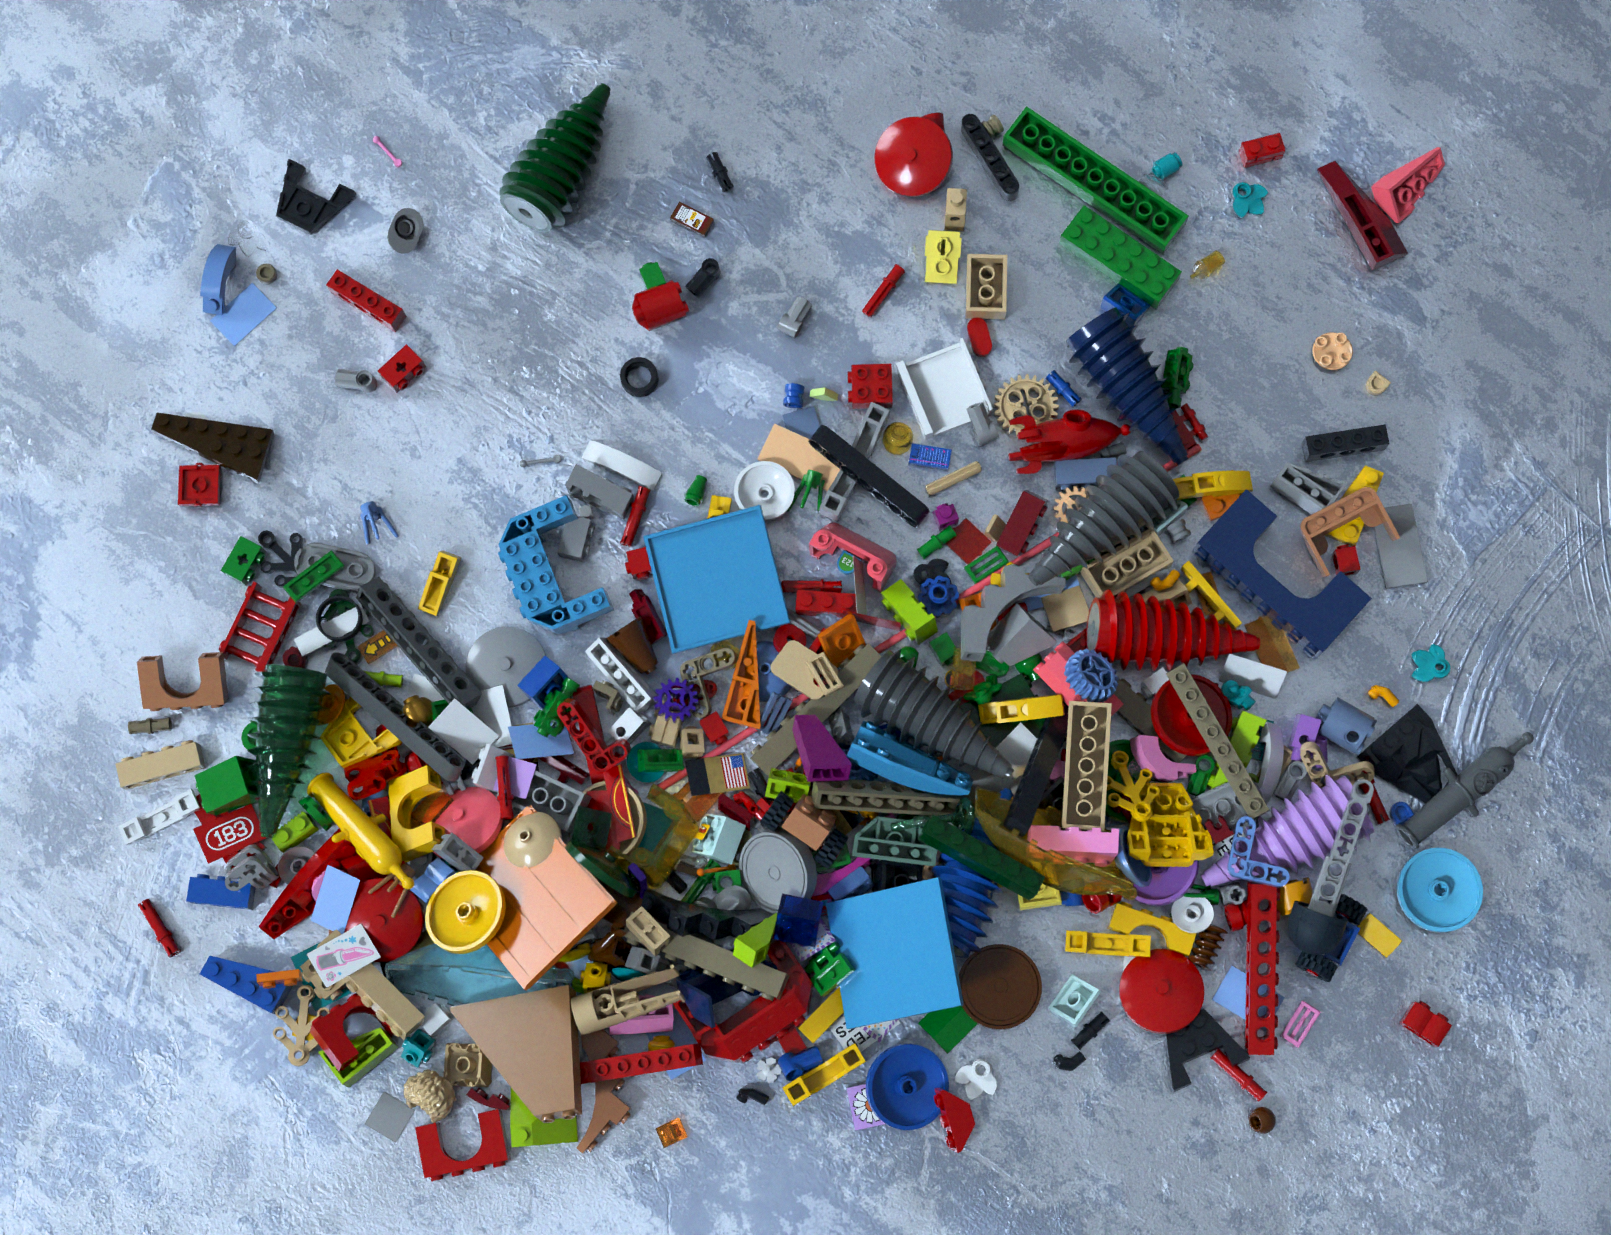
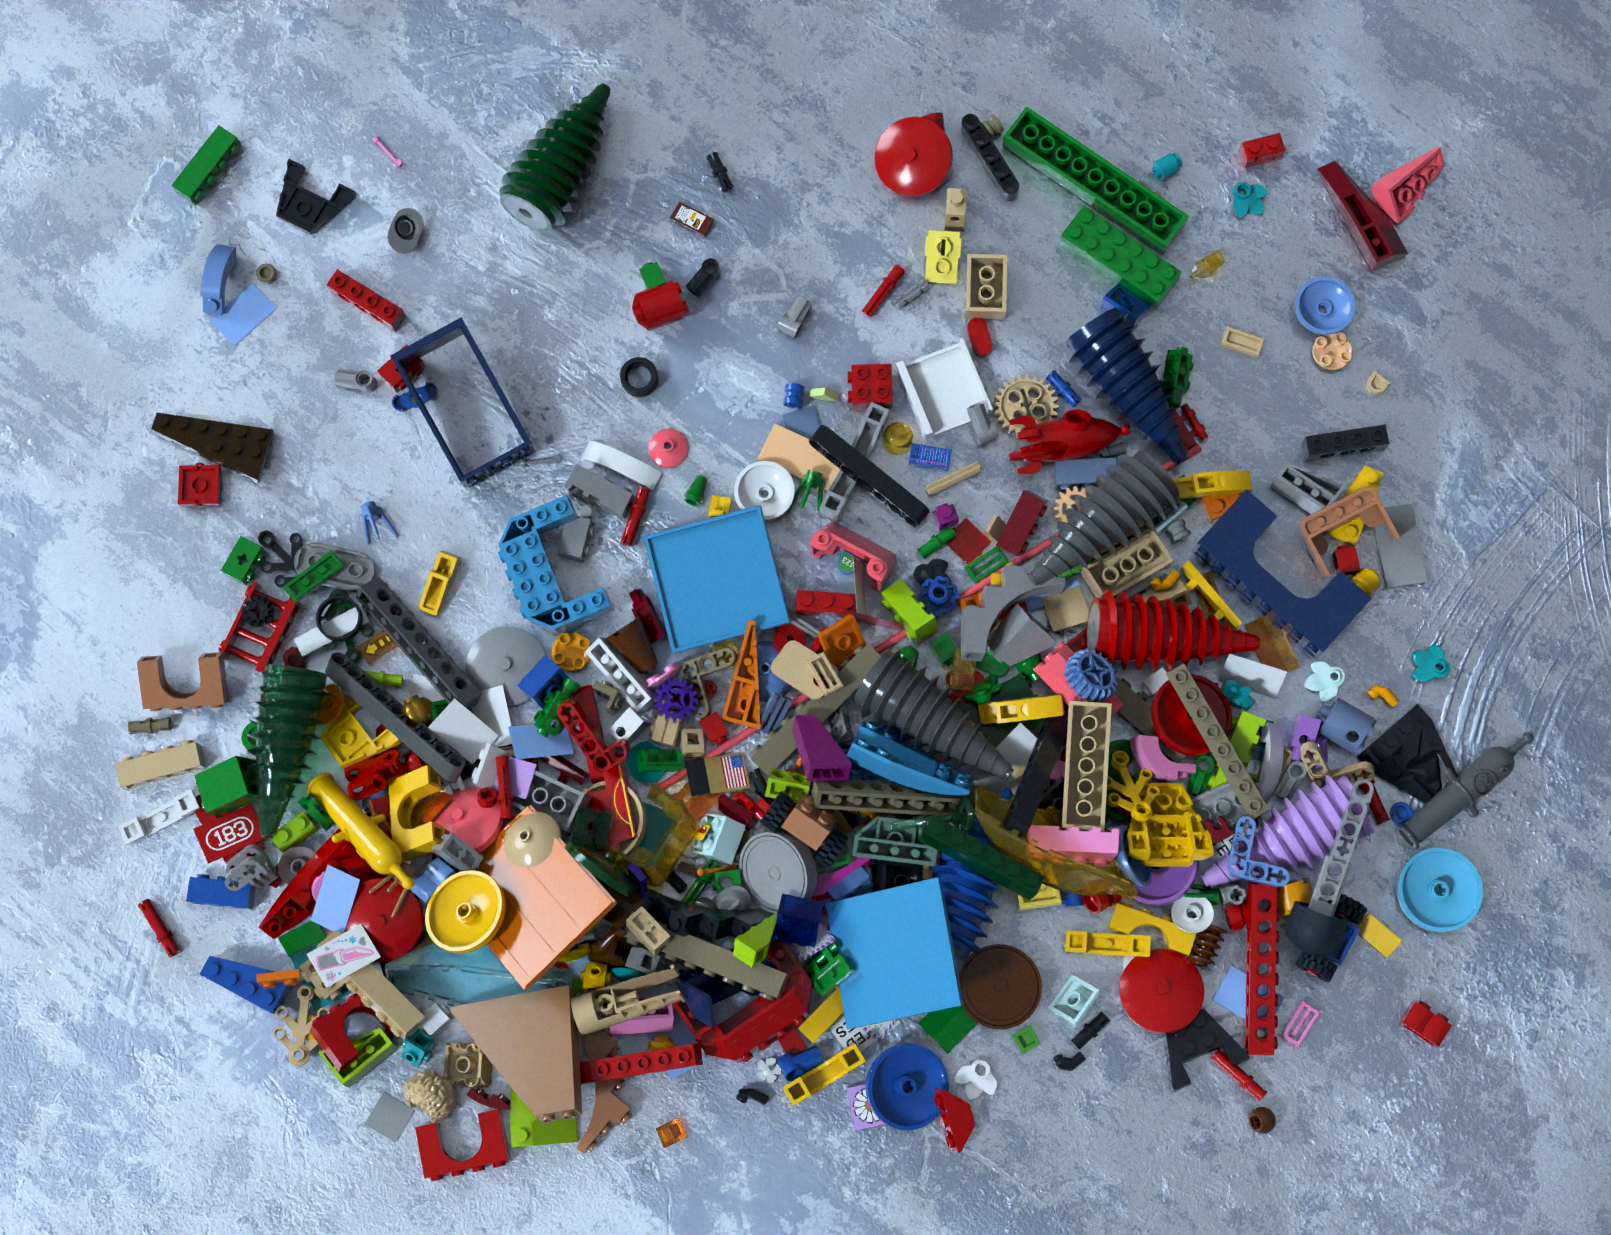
red brick [625,547,652,580] -> none
red axle [781,579,842,593] -> none
none -> green brick [171,125,242,205]
none -> black gear [241,595,275,627]
none -> green slope [278,921,326,957]
none -> dark blue door [390,317,534,488]
none -> blue piece [391,382,438,412]
none -> red bush [477,787,496,808]
none -> light orange dish [552,632,591,672]
none -> bright pink dish [646,662,682,688]
none -> coral dish [648,429,688,468]
none -> light grey axle [894,280,930,309]
none -> bright green plate [1012,1025,1041,1054]
none -> tan tile [1220,326,1265,359]
none -> medium blue dish [1295,277,1356,335]
none -> light aqua plate [1304,661,1345,702]
none -> yellow head [1351,568,1381,597]

